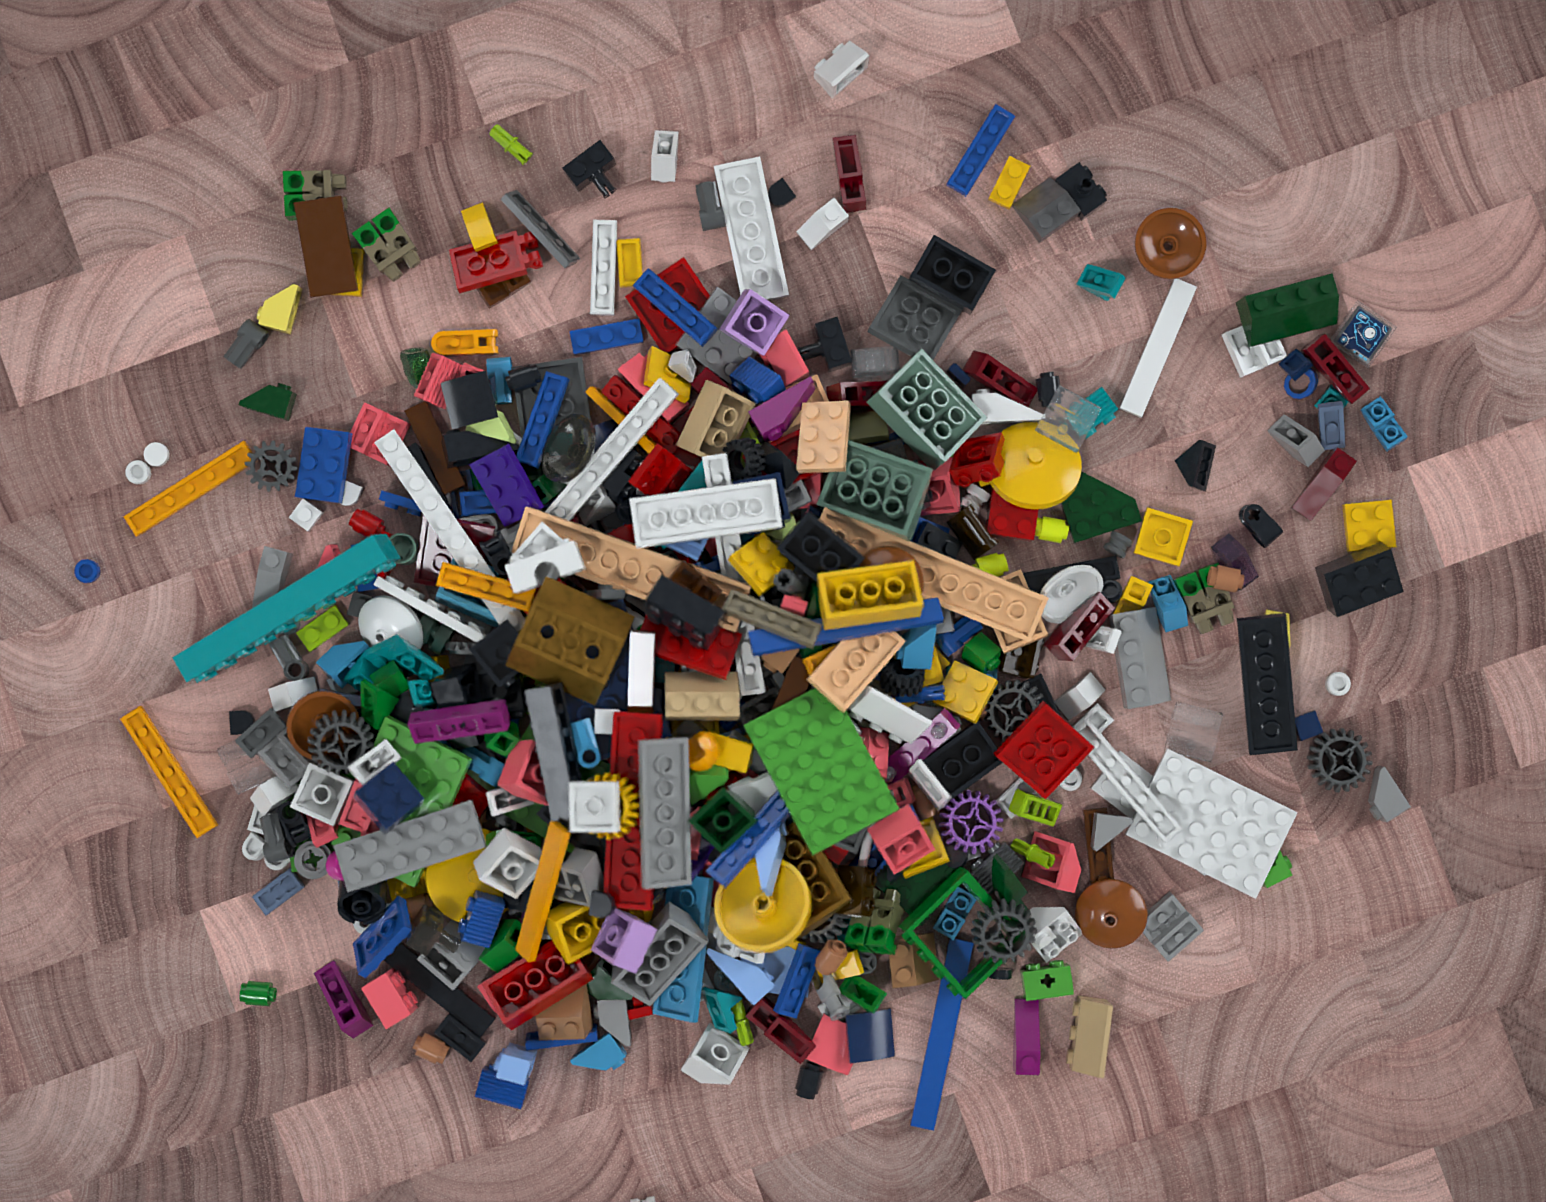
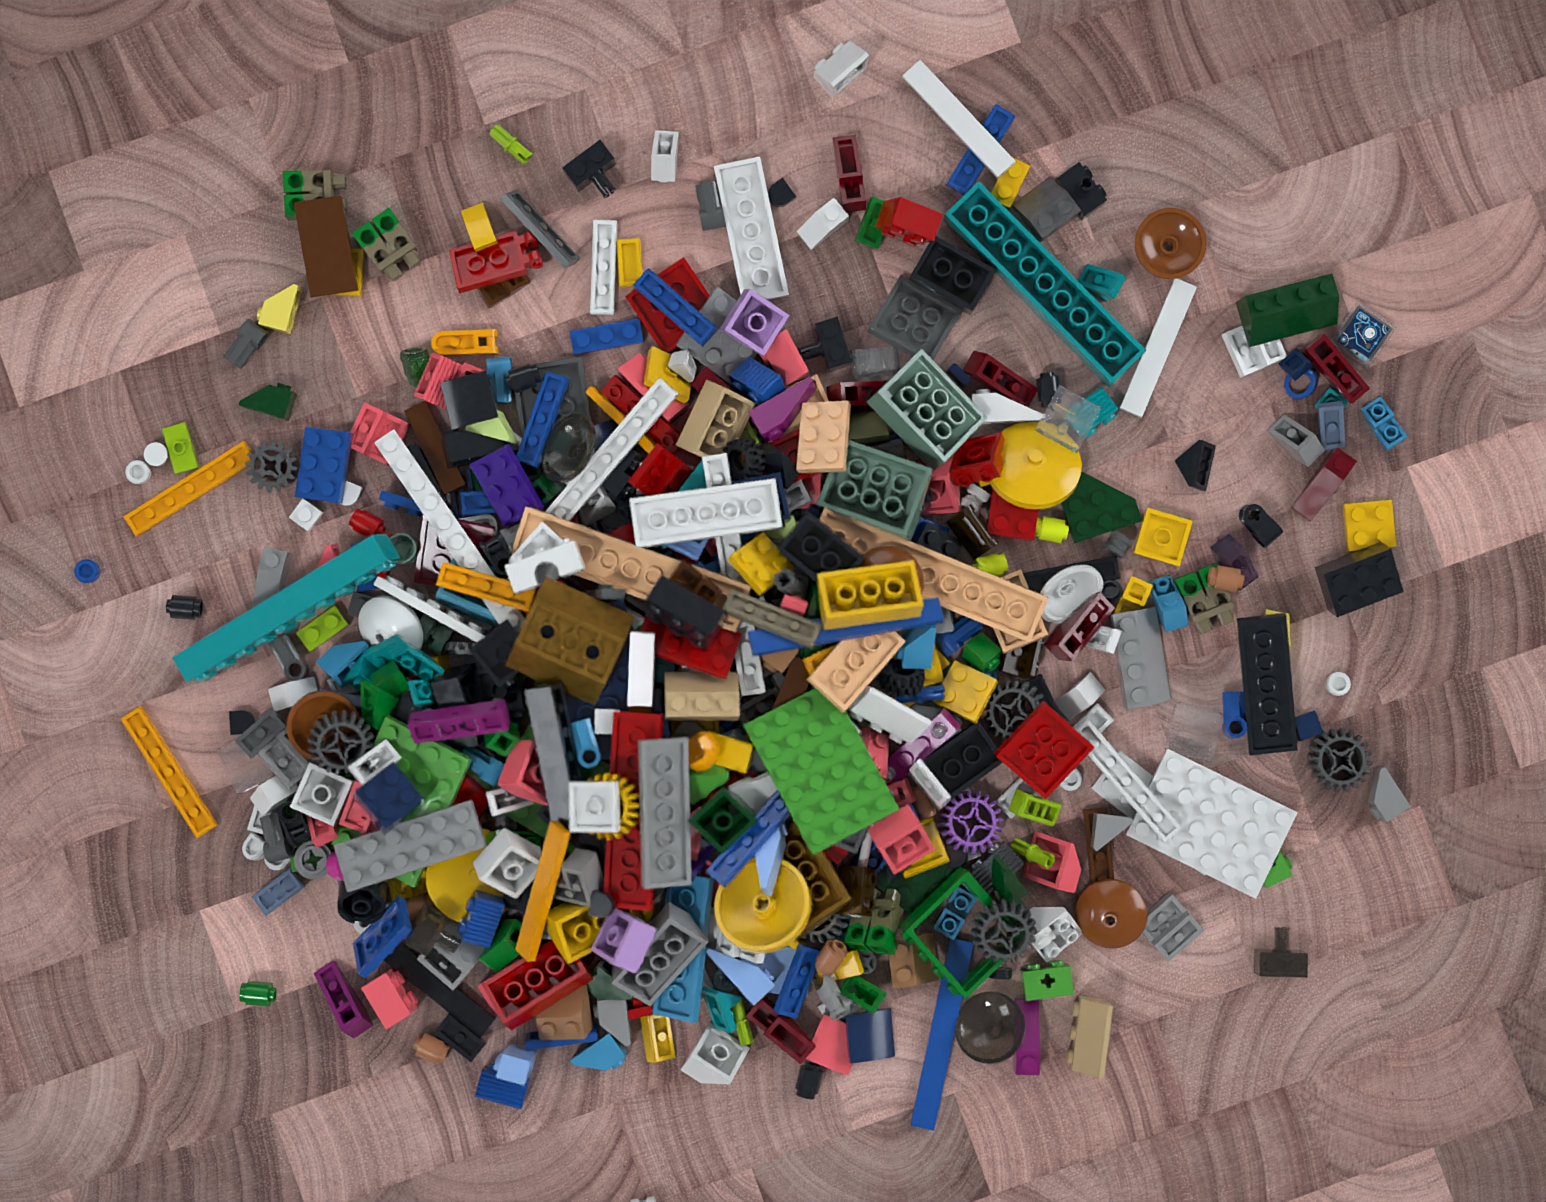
none -> lime plate [162,422,199,475]
none -> black brick [166,595,203,620]
none -> yellow slope [640,1014,676,1063]
none -> green plate [855,196,884,250]
none -> red brick [875,197,943,247]
none -> white tile [903,60,1016,179]
none -> teal brick [943,181,1147,387]
none -> clear smoke dish [955,991,1026,1064]
none -> blue piece [1222,691,1247,739]
none -> clear smoke brick [1254,927,1308,978]

